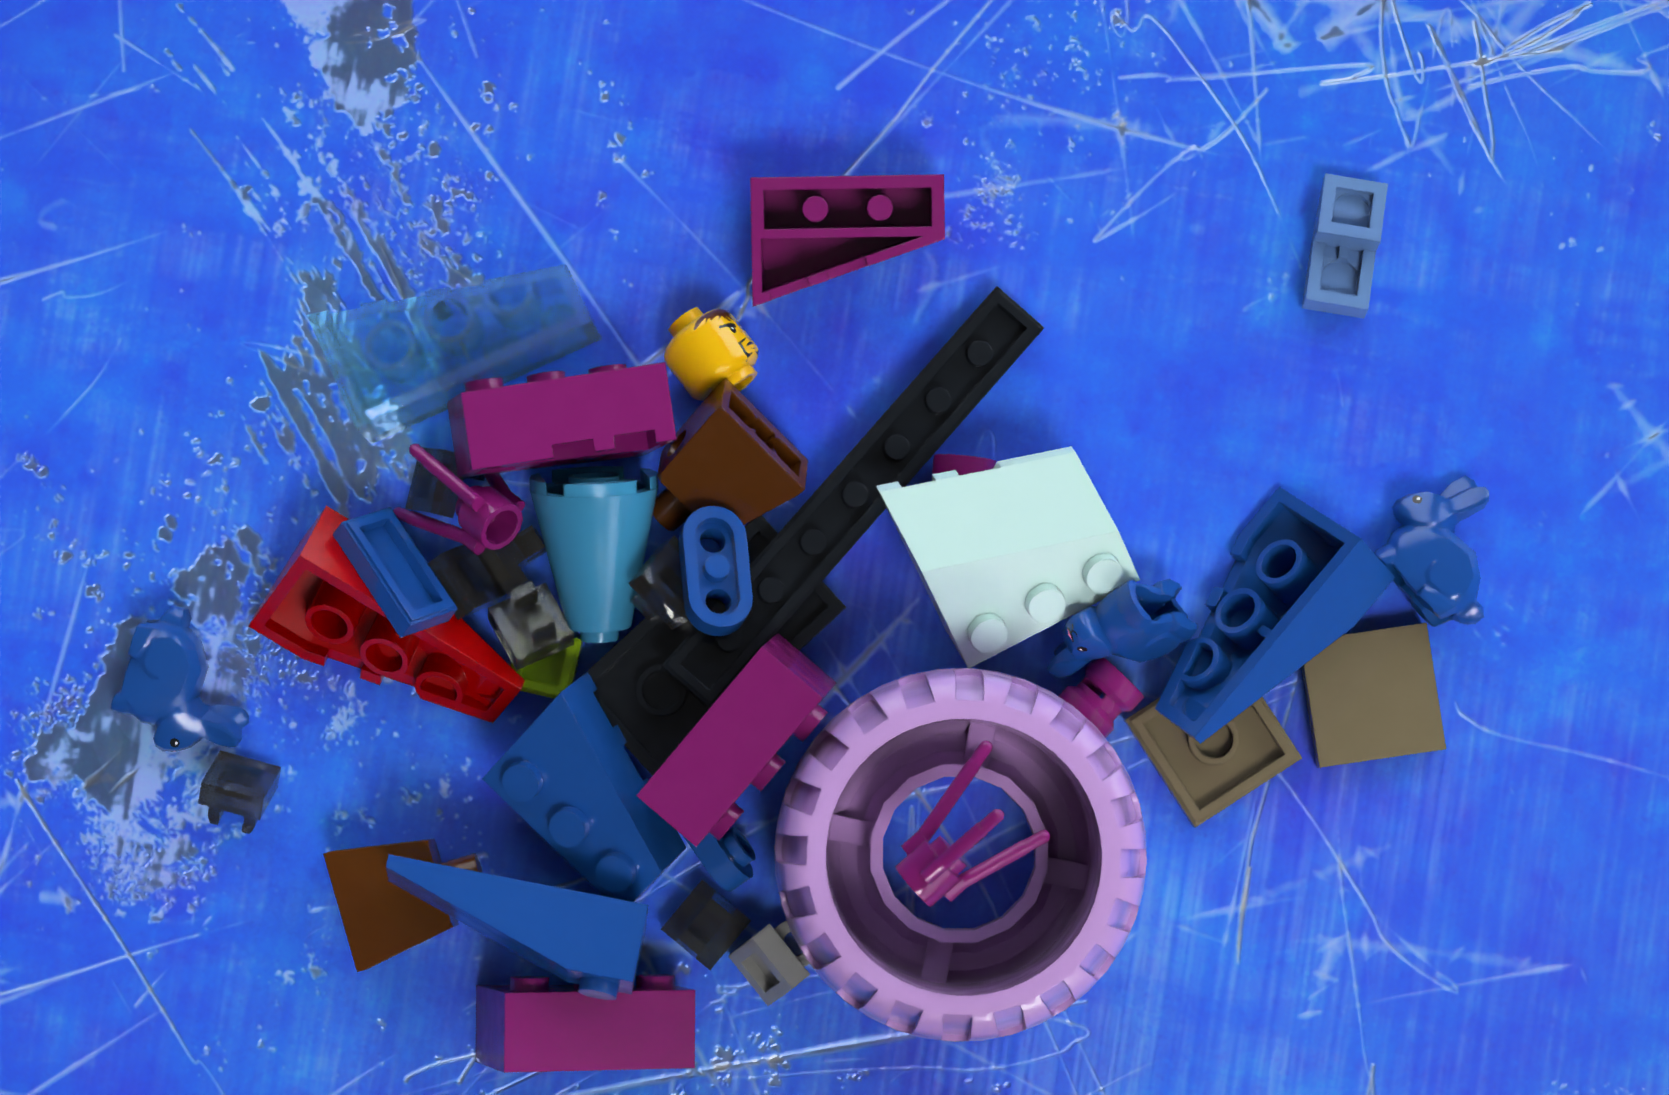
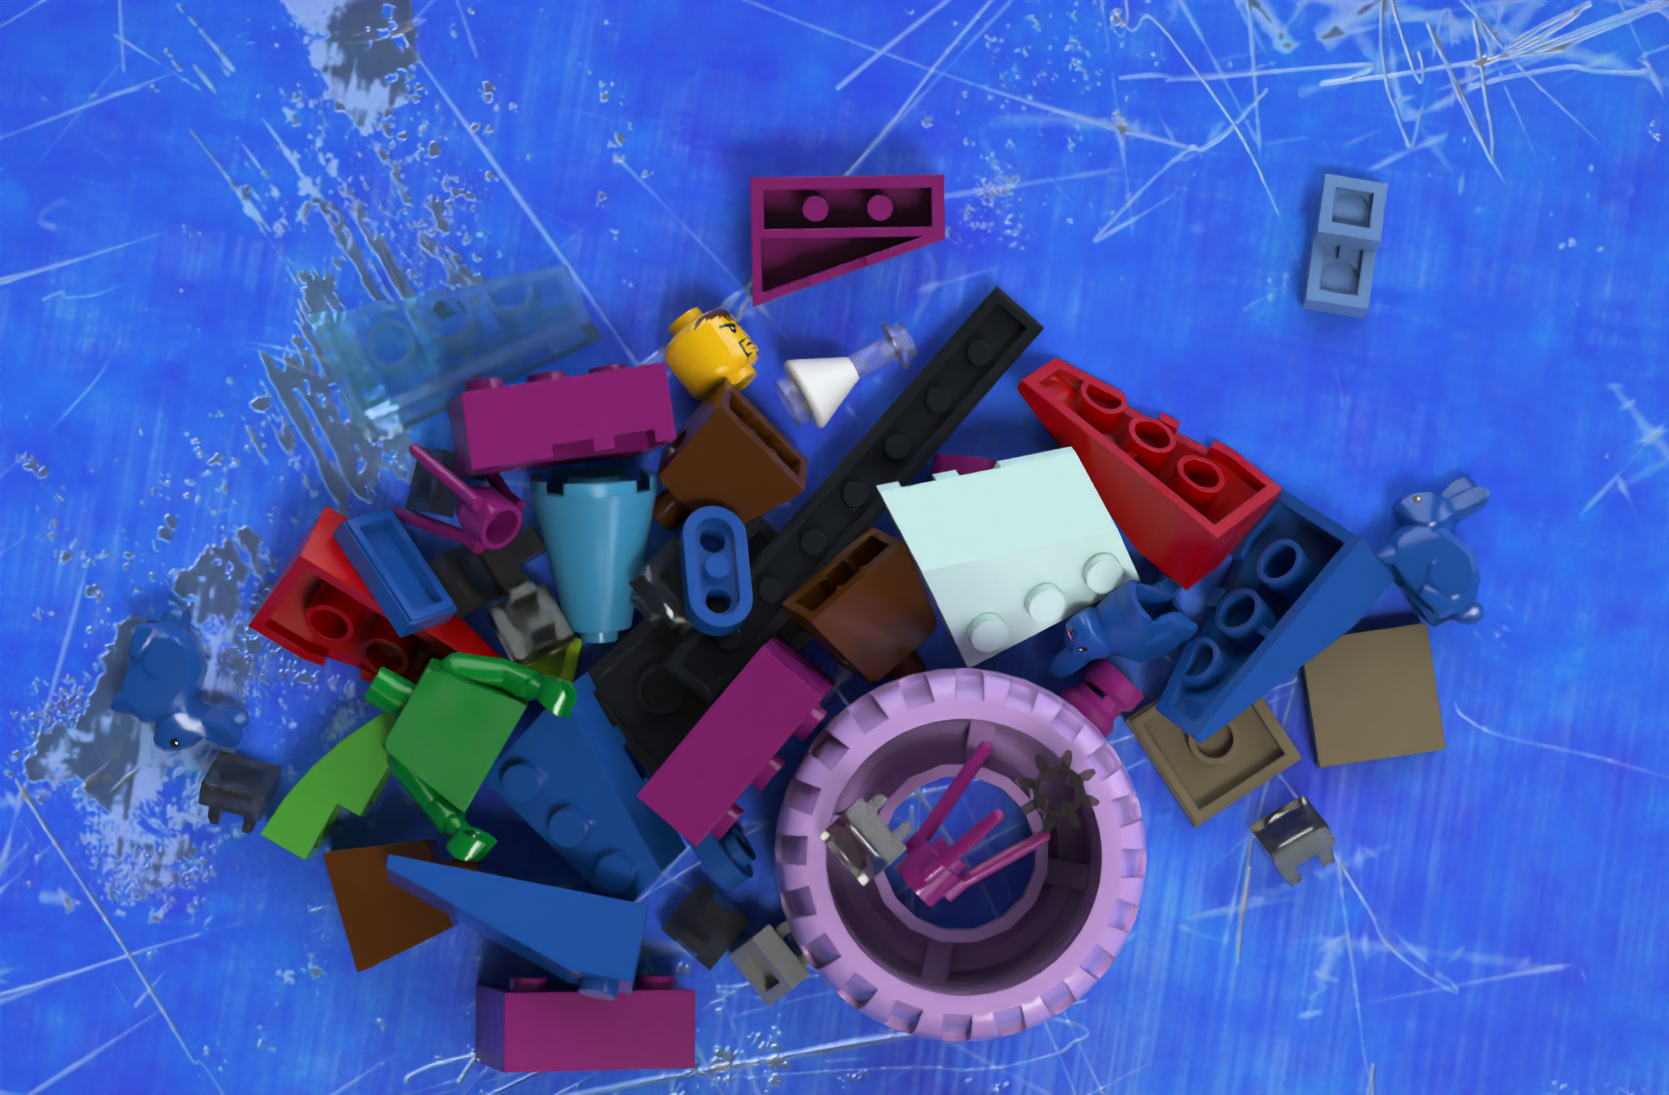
none -> bright green slope [260,712,396,860]
none -> green torso [363,652,577,861]
none -> piece [774,322,918,428]
none -> reddish brown torso [781,526,937,684]
none -> clear smoke tile [819,794,912,886]
none -> clear smoke gear [1015,750,1099,833]
none -> red wedge [1017,358,1283,591]
none -> clear smoke tile [1249,795,1337,886]

